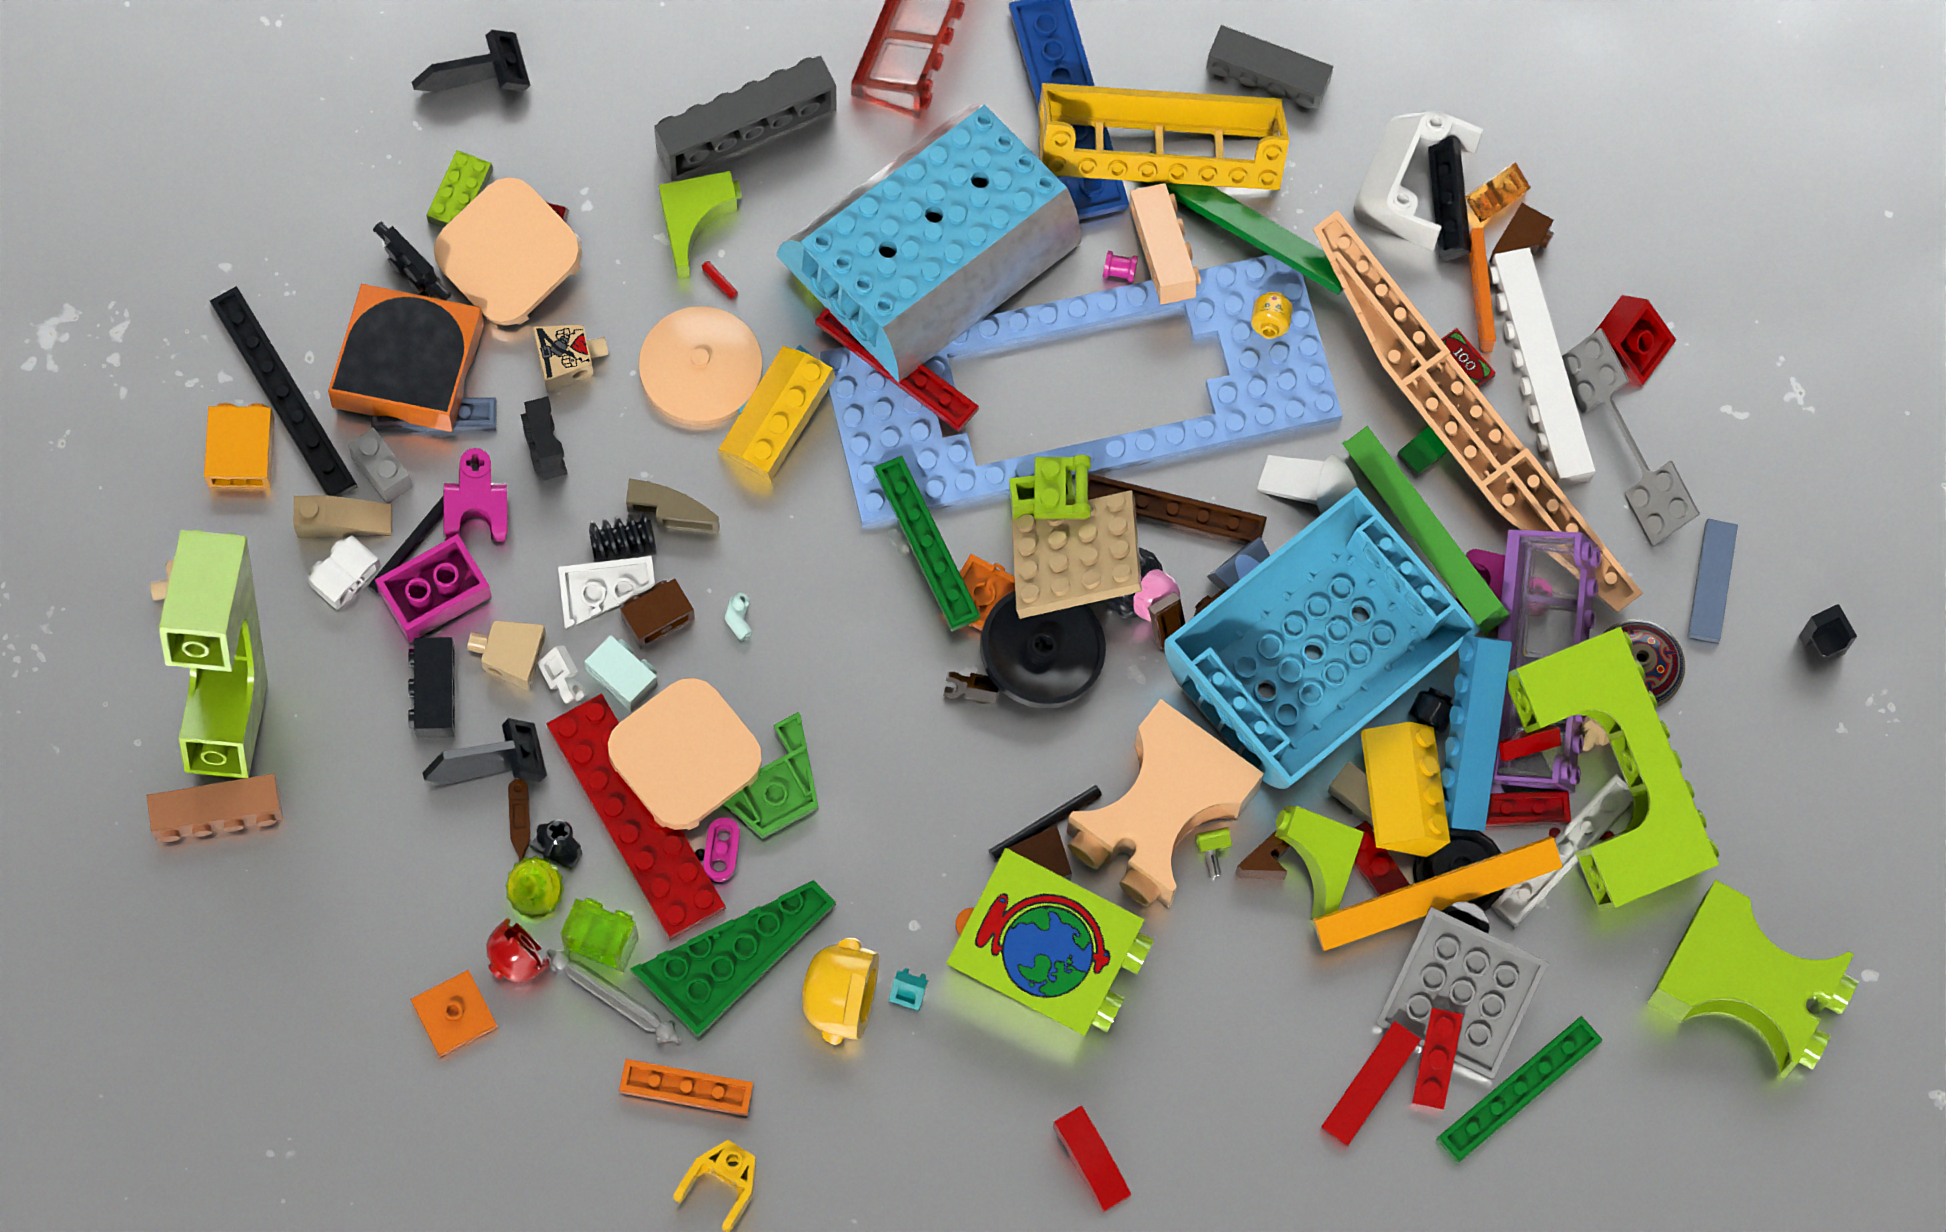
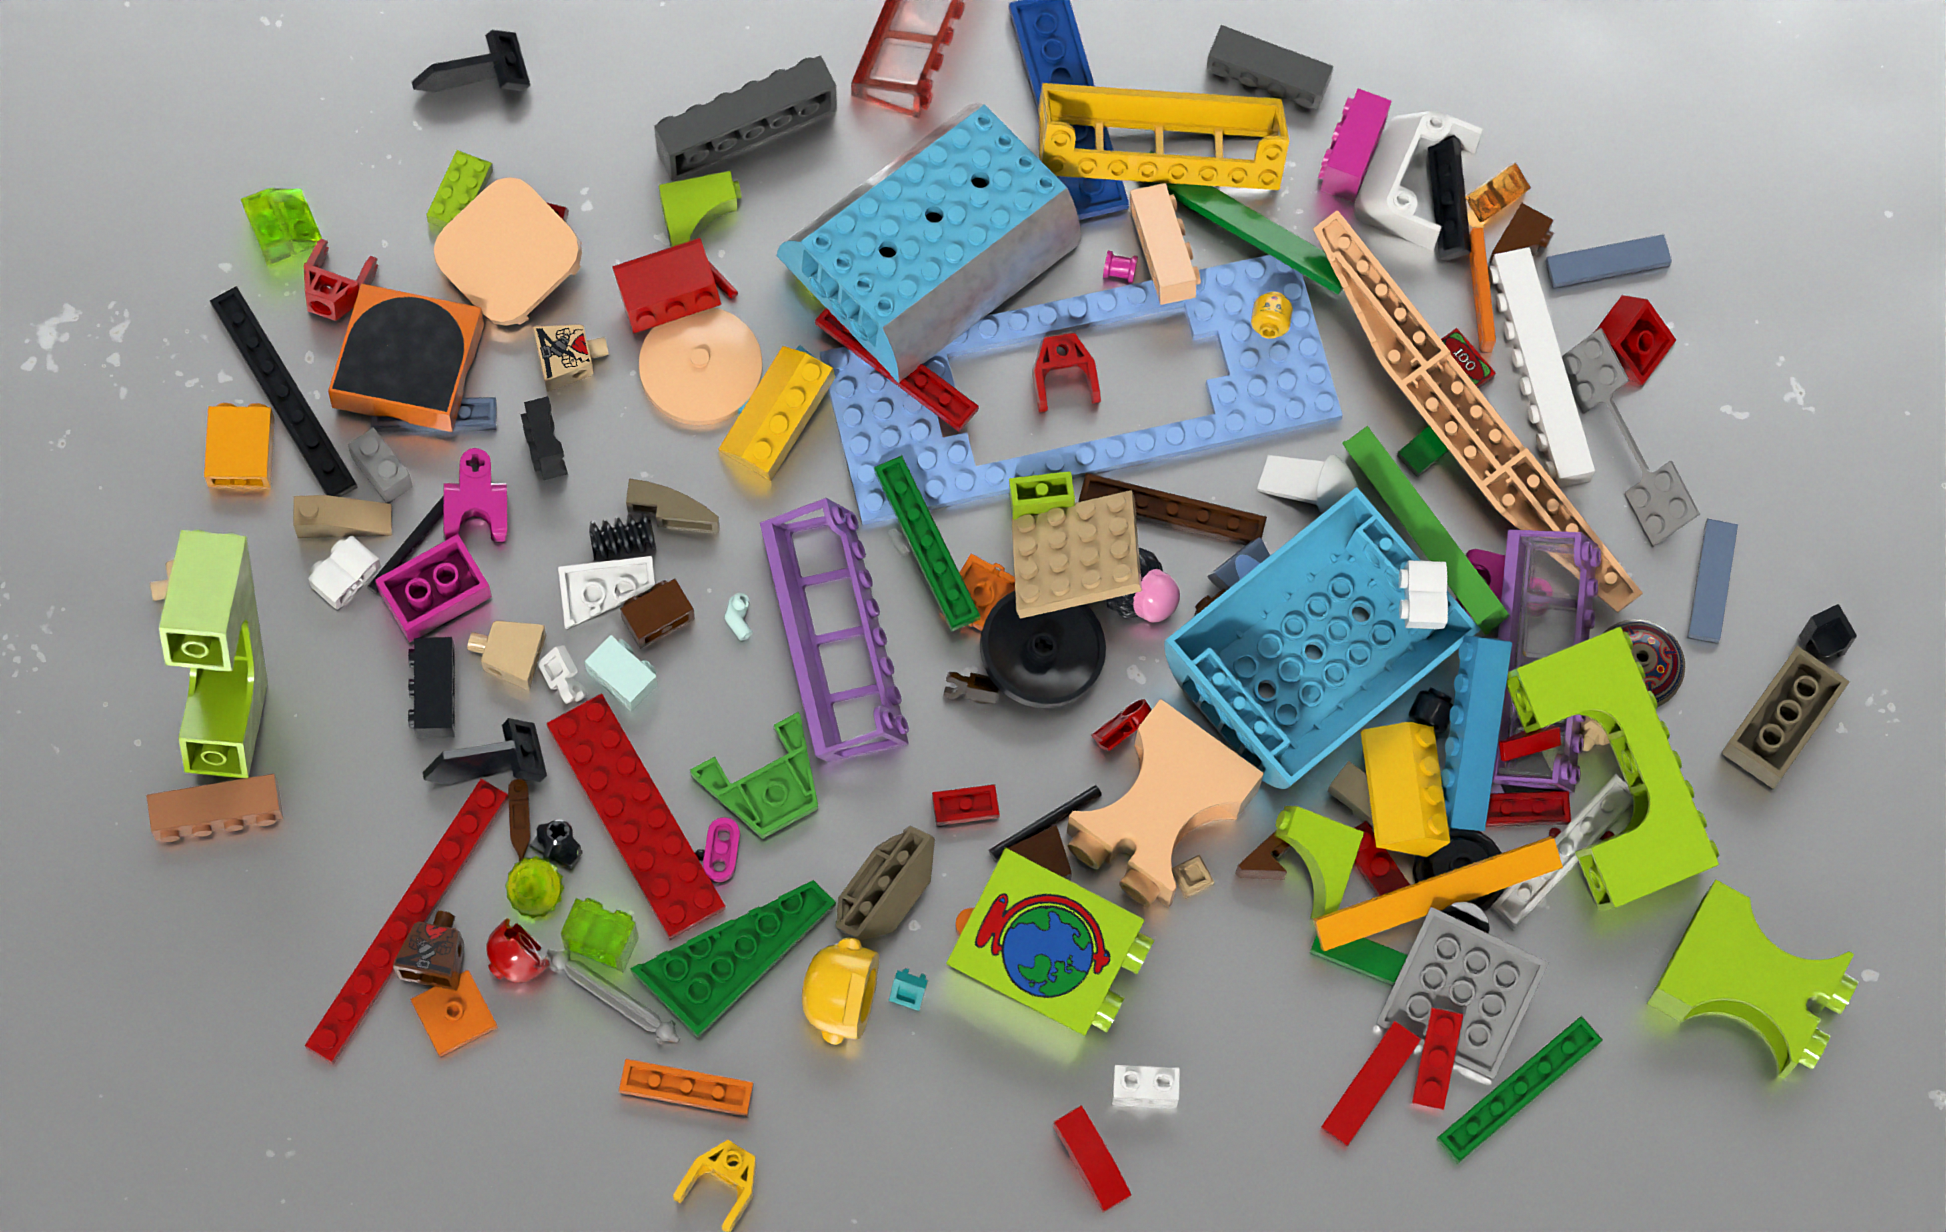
black plate [373,222,452,301] -> none
light nougat tile [608,678,762,831] -> none
lime plate [1034,454,1091,519] -> none
reddish brown tile [1148,592,1185,650] -> none
lime piece [1195,827,1232,878] -> none
none -> clear neon green slope [240,188,323,265]
none -> red piece [303,239,378,321]
none -> red plate [305,778,508,1064]
none -> reddish brown torso [393,911,464,991]
none -> red slope [612,238,721,333]
none -> medium lavender window [760,498,909,762]
none -> dark tan wedge [835,826,935,941]
none -> red plate [932,784,1000,826]
none -> red piece [1032,333,1101,413]
none -> red piece [1091,699,1152,751]
none -> white brick [1111,1065,1180,1108]
none -> tan tile [1172,854,1214,899]
none -> green tile [1310,935,1408,986]
none -> dark pink brick [1318,88,1392,203]
none -> white brick [1399,560,1448,629]
none -> sand blue tile [1545,234,1672,288]
none -> dark tan brick [1722,646,1850,789]

